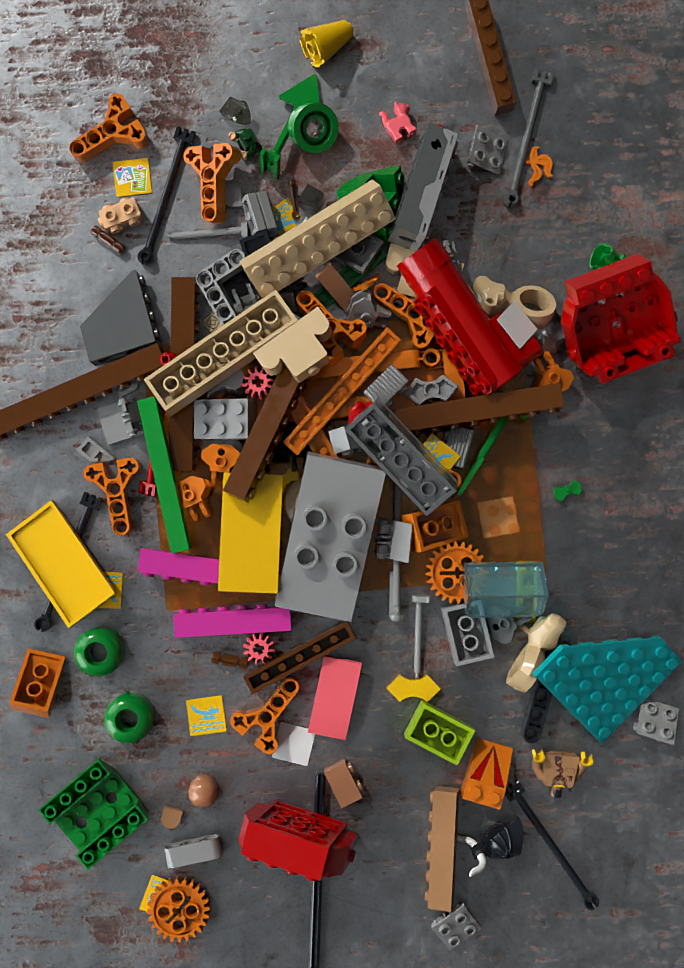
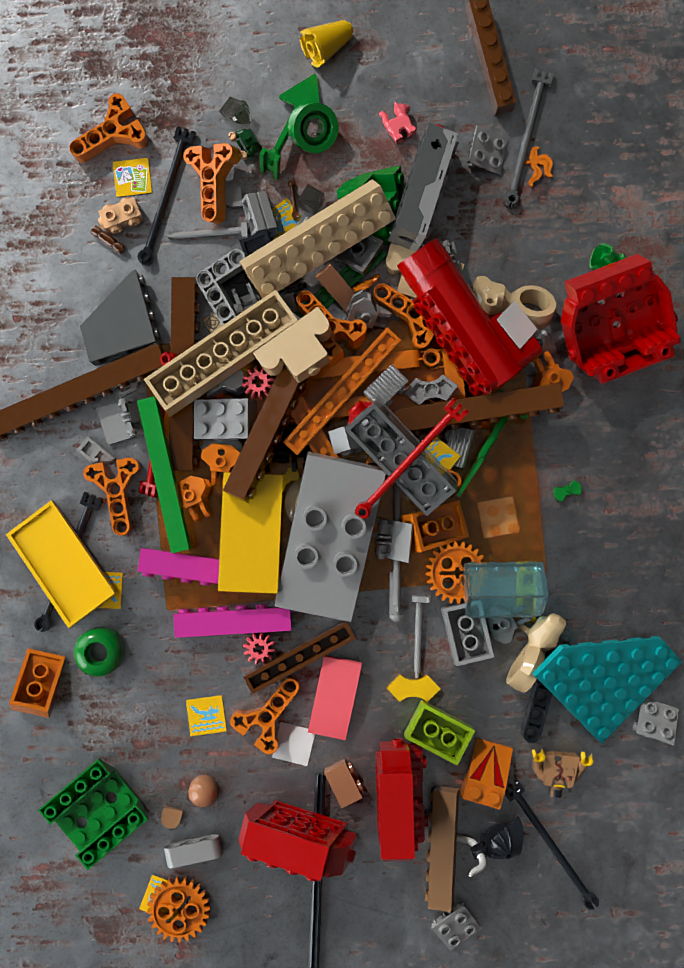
green piece [104,691,156,744] -> none
reddish brown axle [211,652,249,669] -> none
none -> red hinge [355,397,469,519]
none -> red piece [375,738,428,862]

